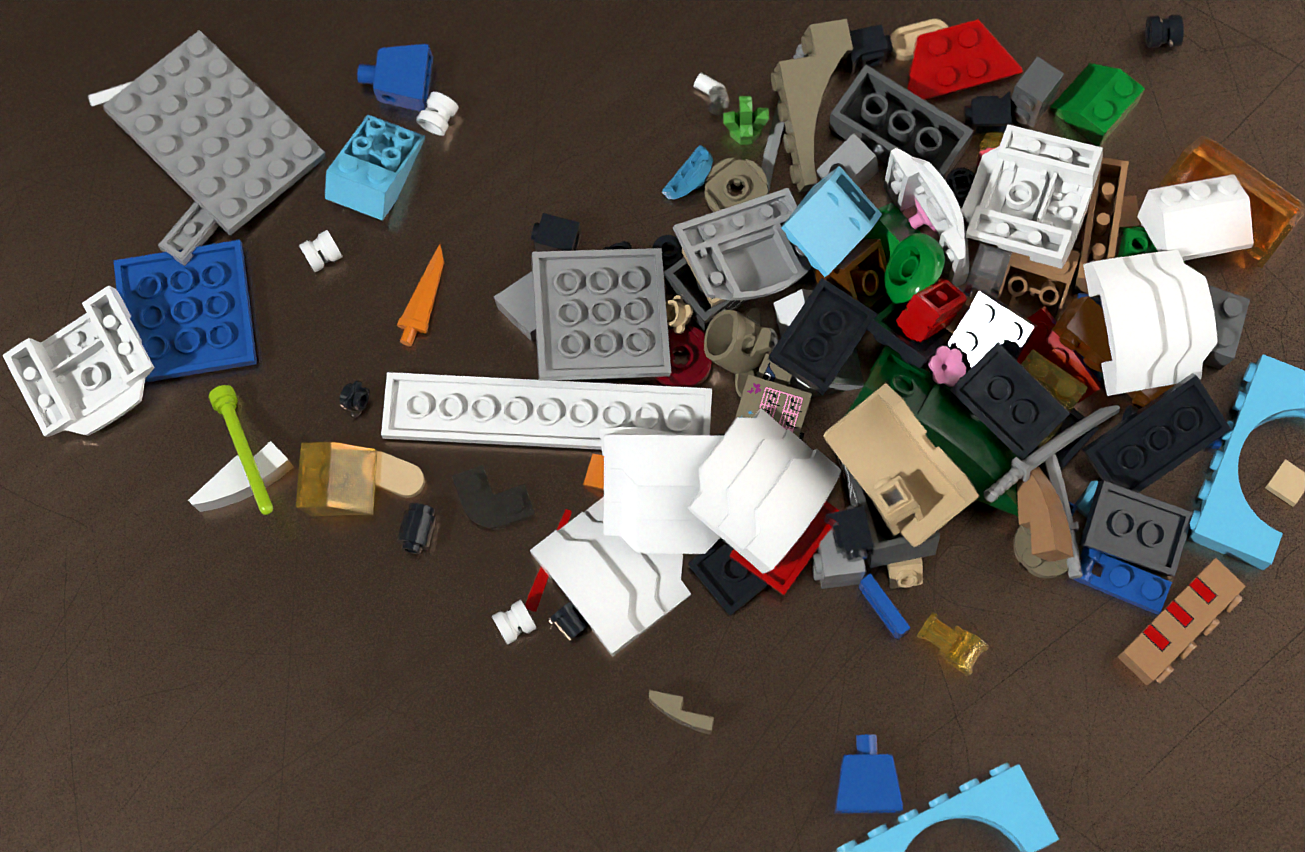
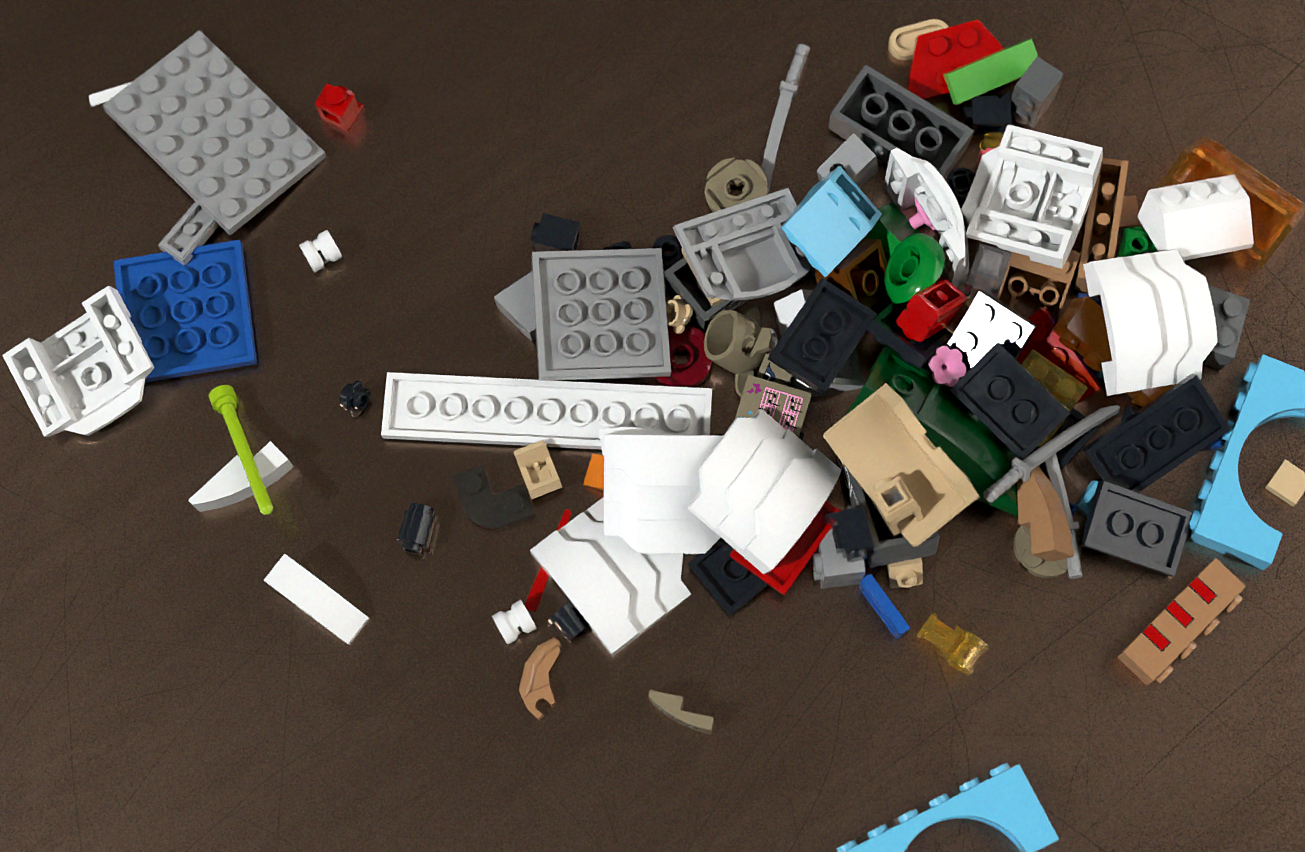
clear yellow slope [296,442,377,516] -> none
medium azure slope [325,115,425,221] -> none
blue torso [358,44,433,111] -> none
tan tile [361,451,425,498] -> none
orange bar [397,244,444,346] -> none
white wheel [416,92,458,136] -> none
dark azure plate [662,145,713,199] -> none
clear smoke arm [694,73,730,116] -> none
bright green rock [723,96,769,145] -> none
dark tan arch [771,19,853,192] -> none
blue torso [835,735,903,813] -> none
black window [846,24,893,77] -> none
green slope [1049,63,1145,147] -> none
blue plate [1073,546,1172,615] -> none
black wheel [1145,14,1184,48] -> none
none -> white slope [264,554,369,645]
none -> red brick [315,83,363,132]
none -> tan bracket [514,440,562,499]
none -> medium nougat piece [519,637,561,721]
none -> bright green tile [943,38,1038,104]

